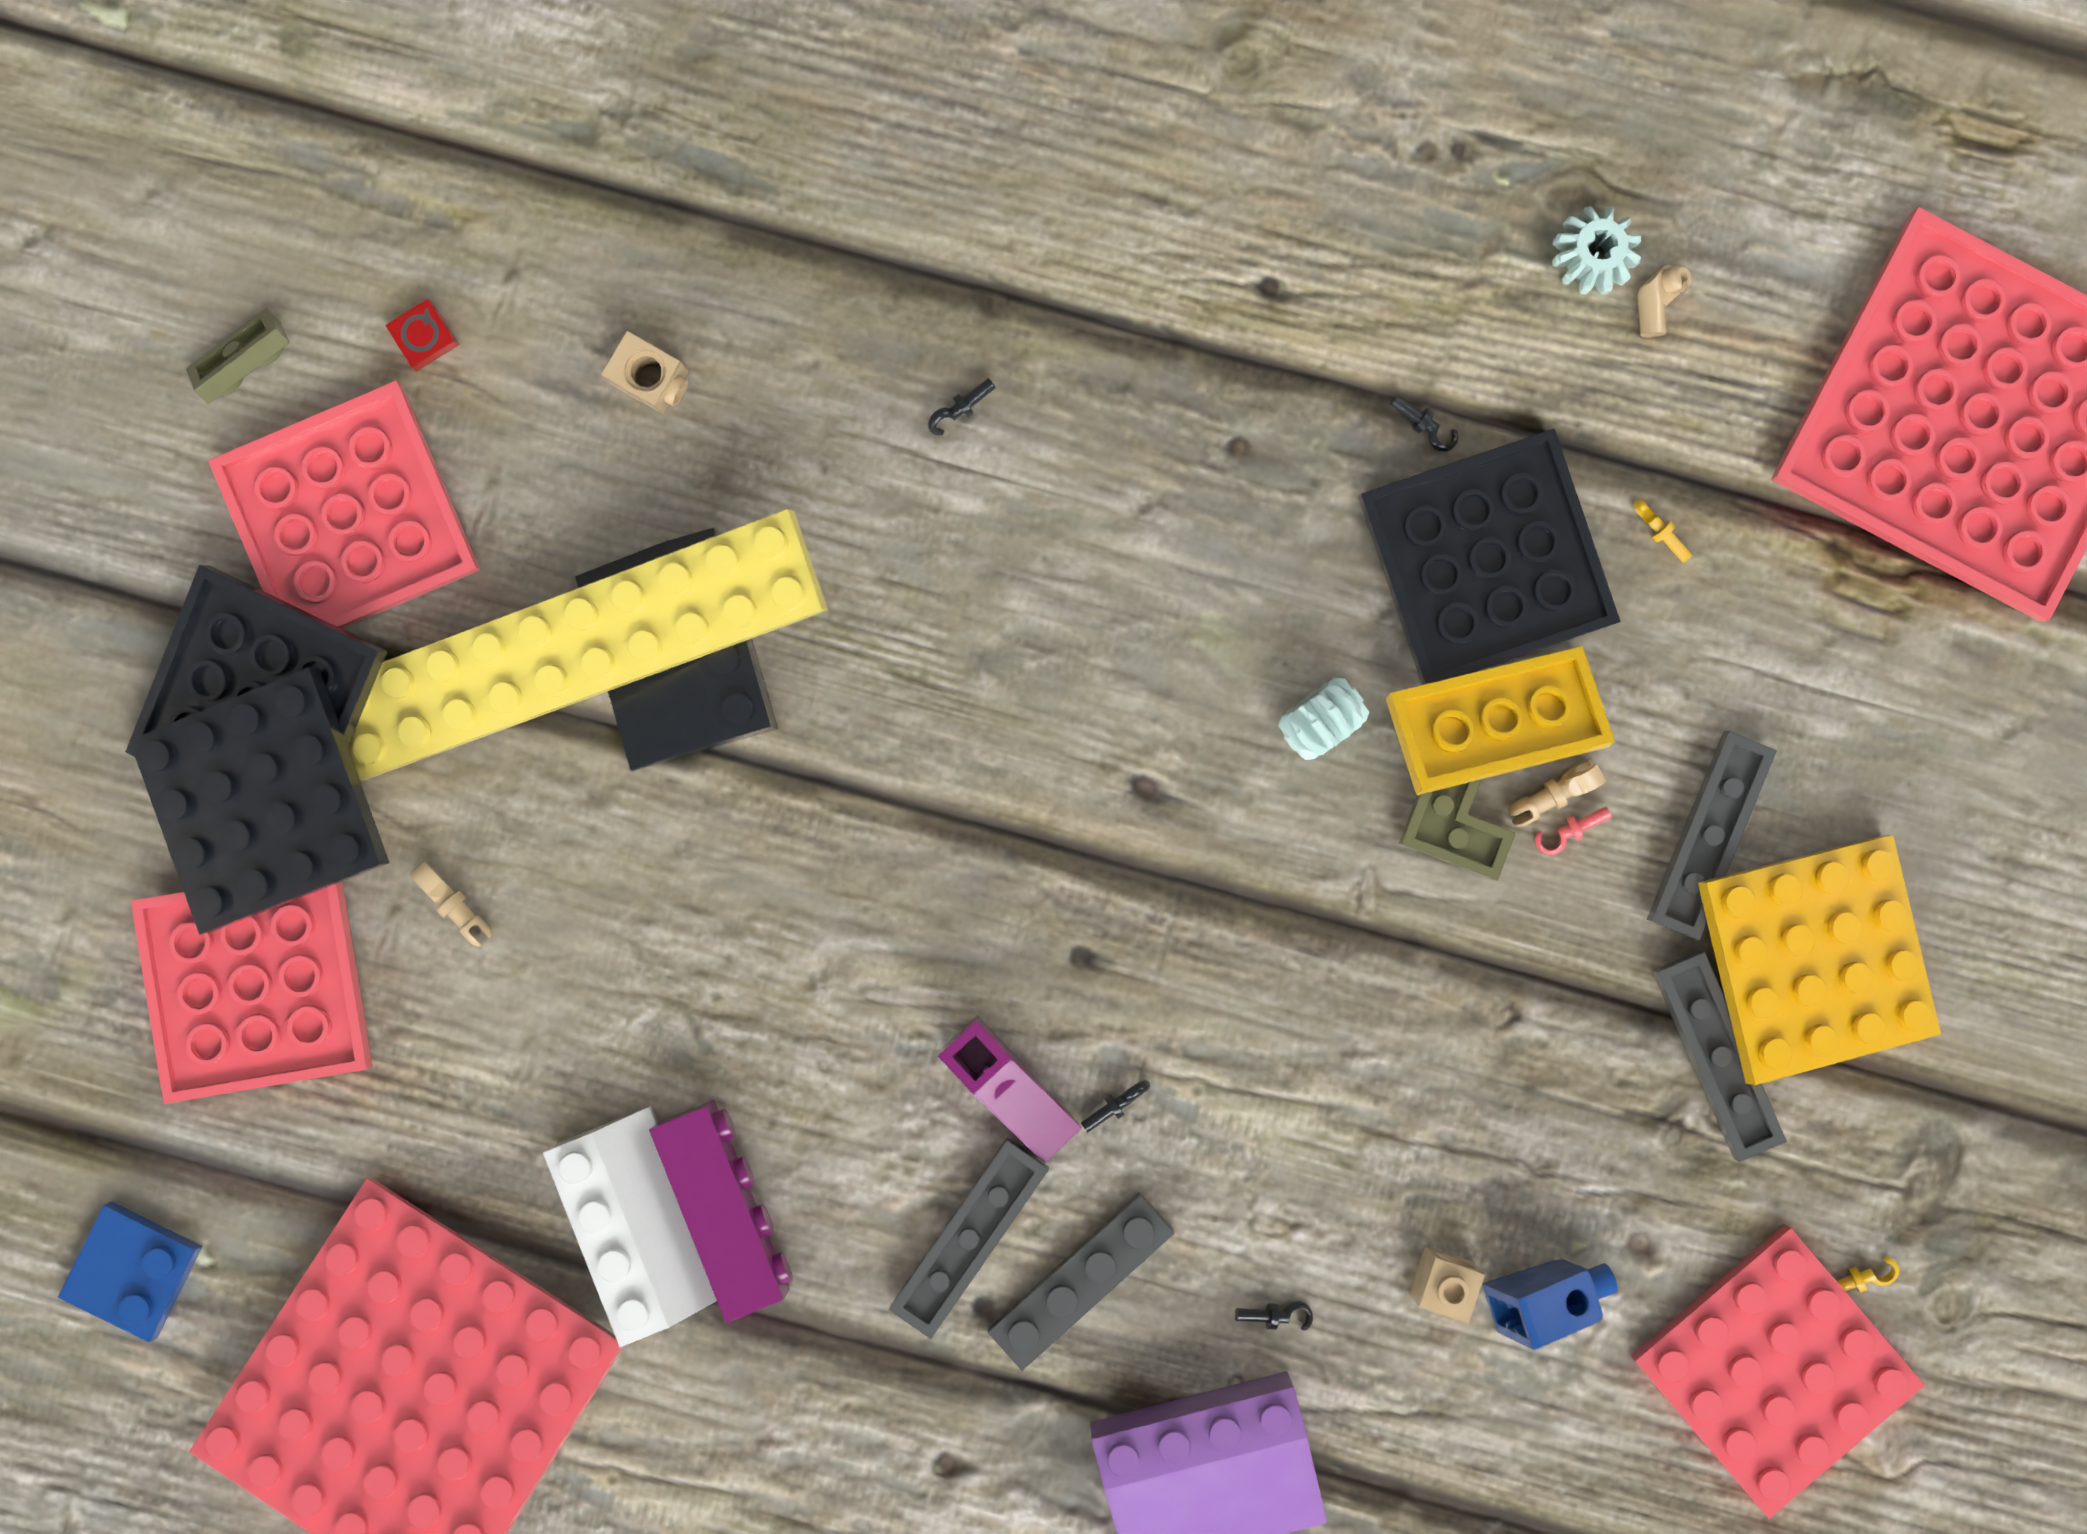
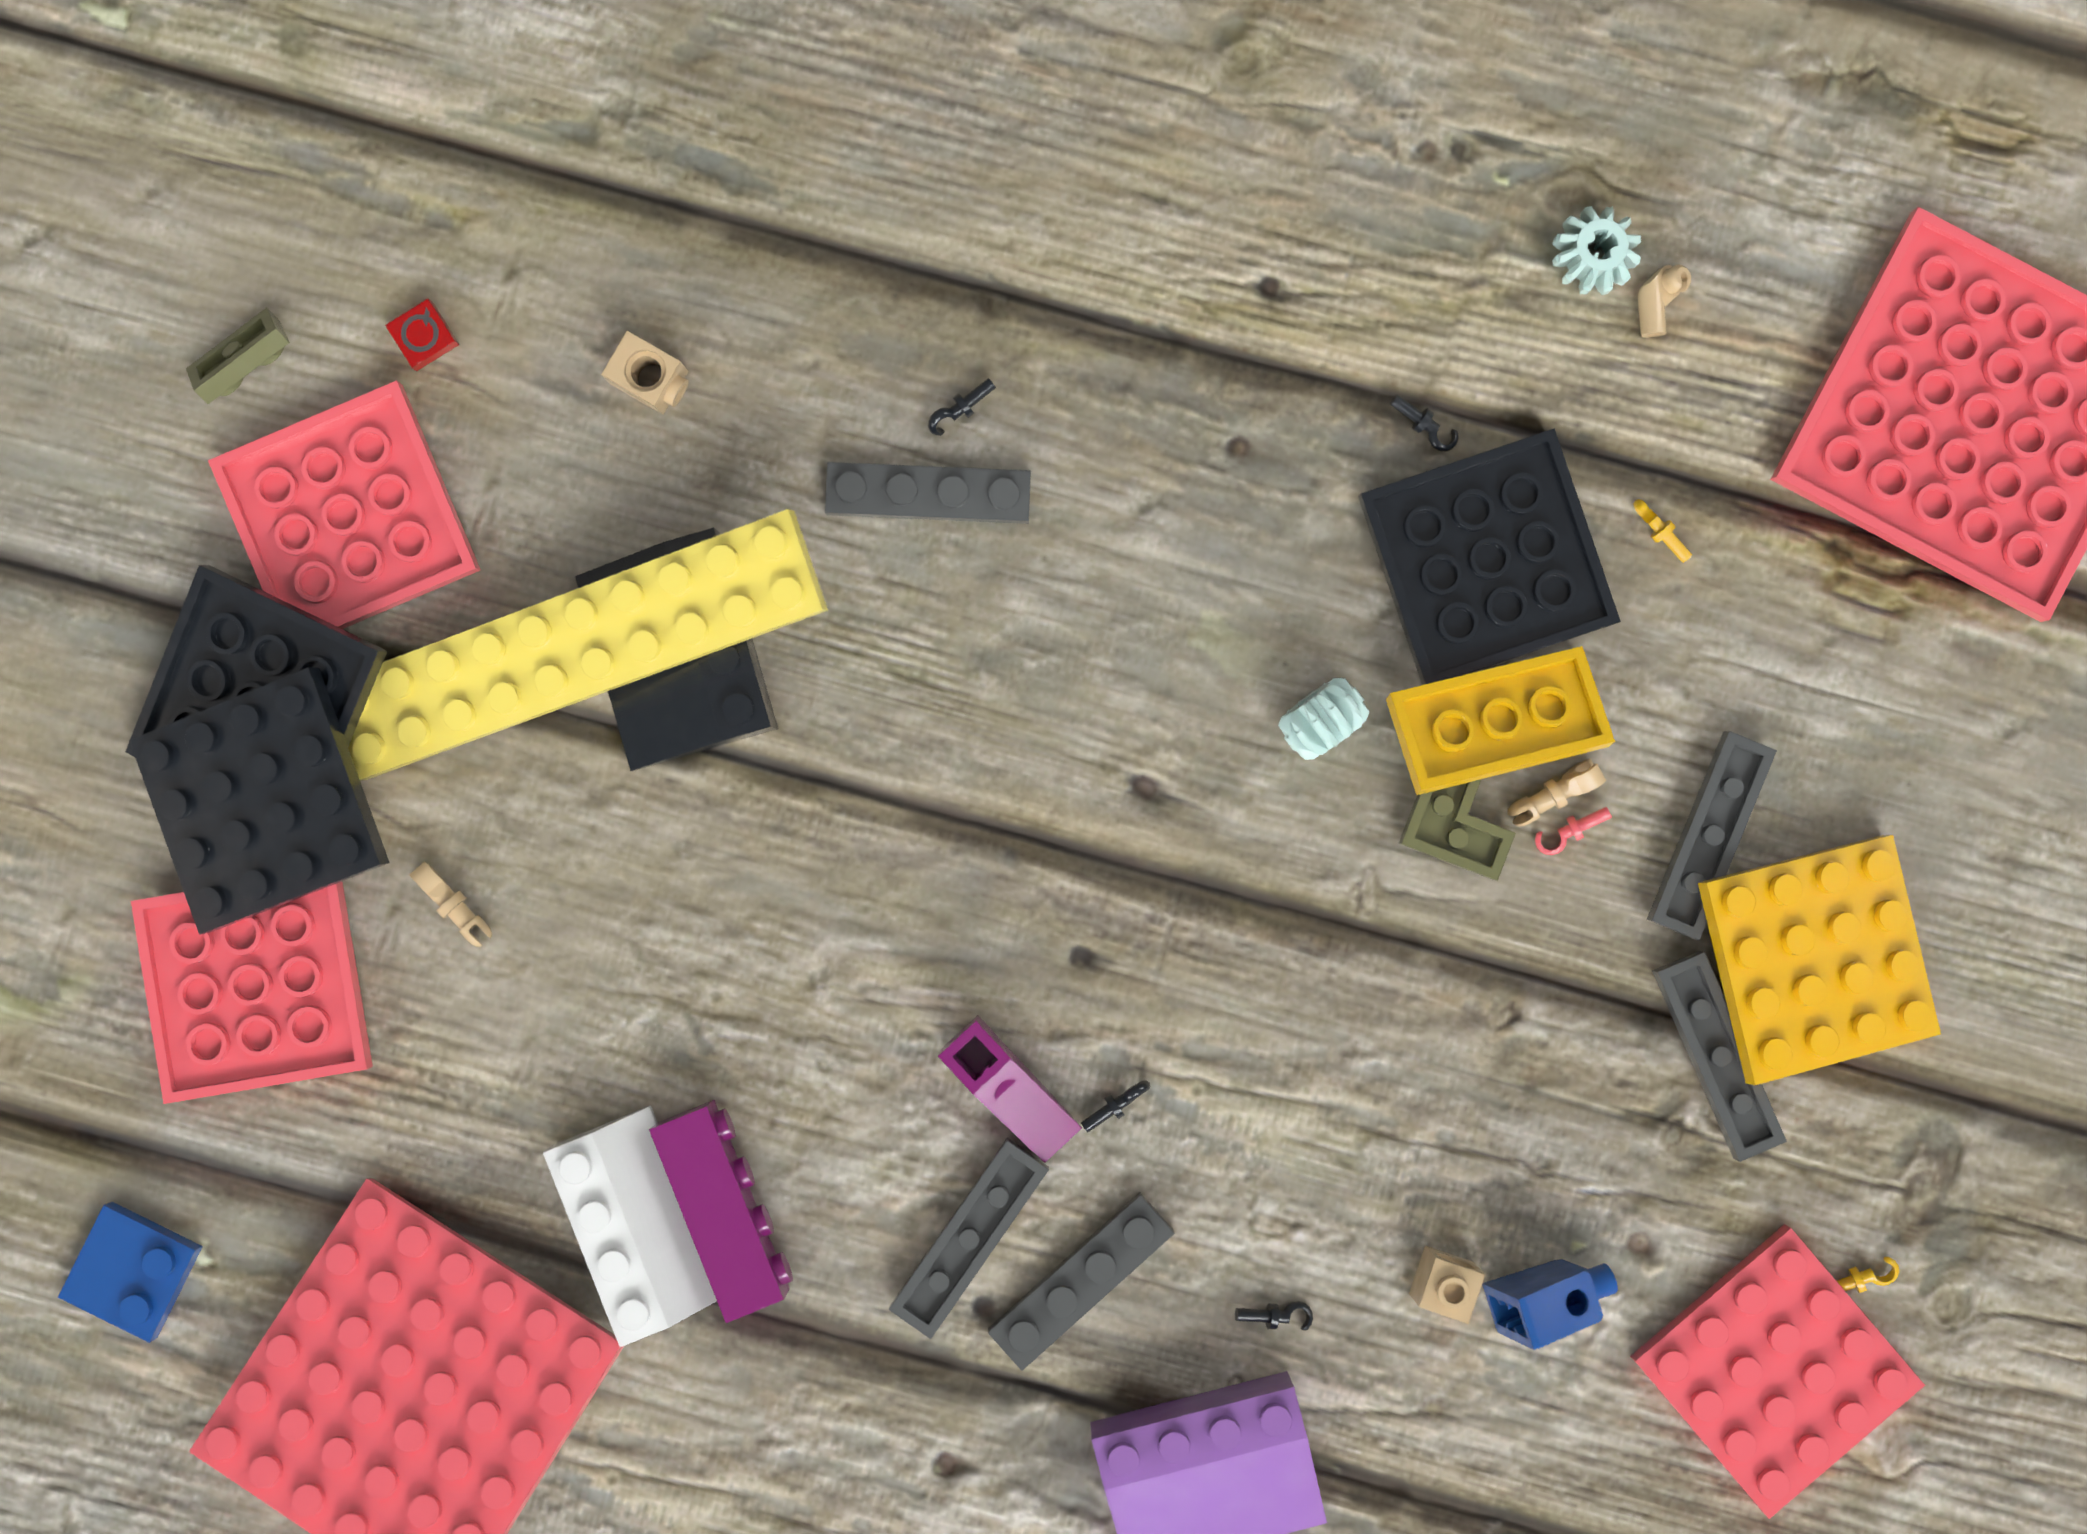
none -> dark grey plate [825,462,1031,524]

